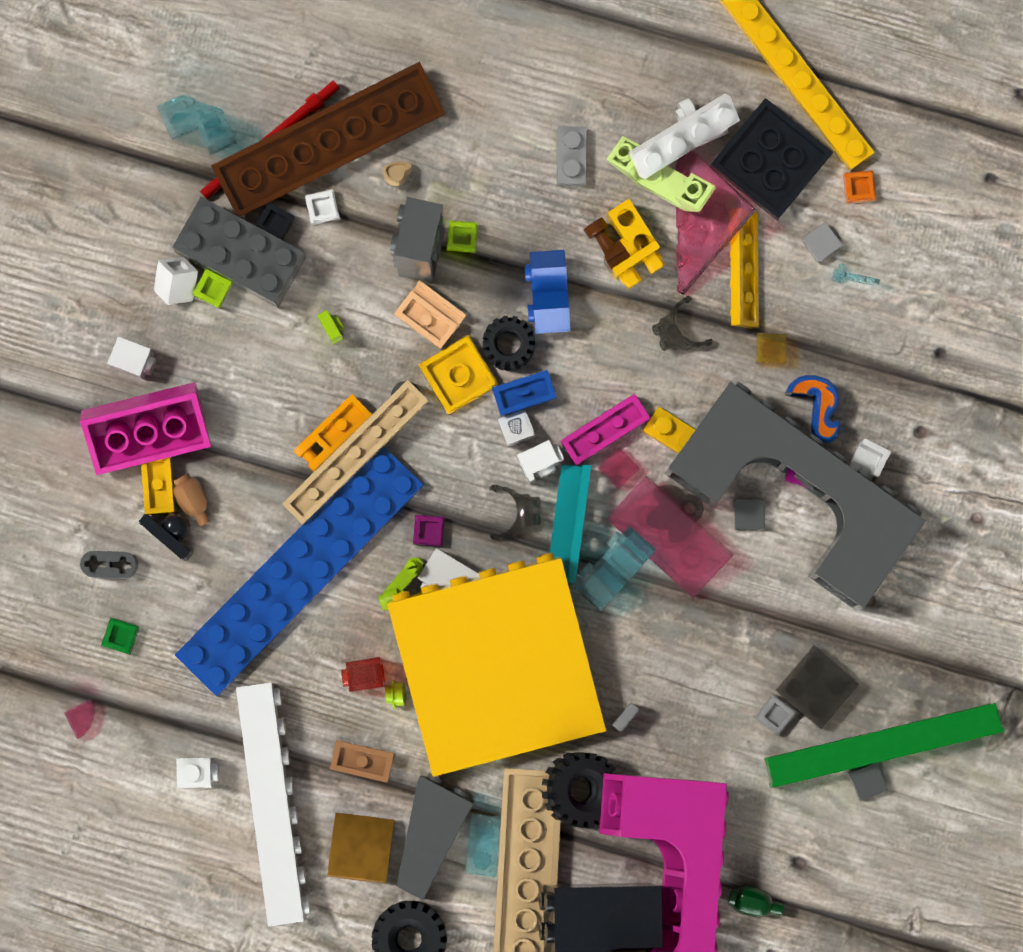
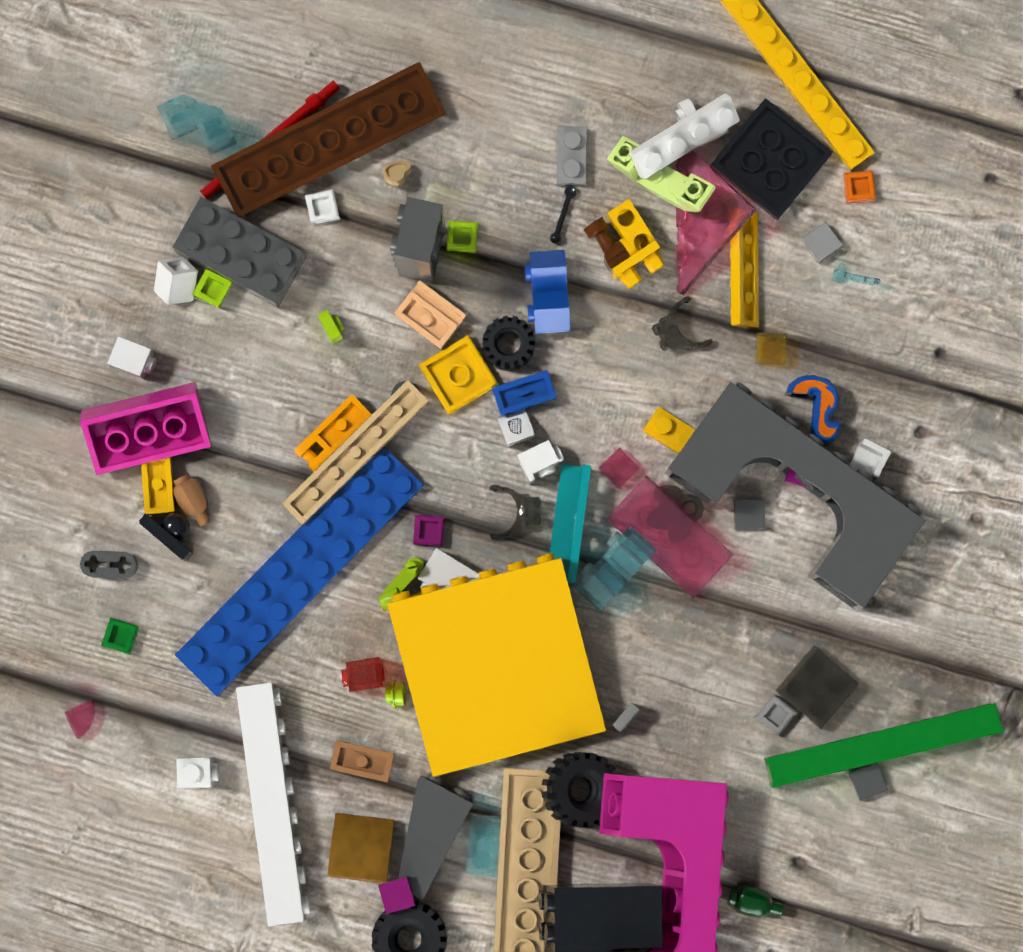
black plate [256,202,295,240] -> none
dark pink plate [560,393,650,466] -> none
none -> magenta tile [378,876,415,914]
none -> black hinge [550,186,576,244]

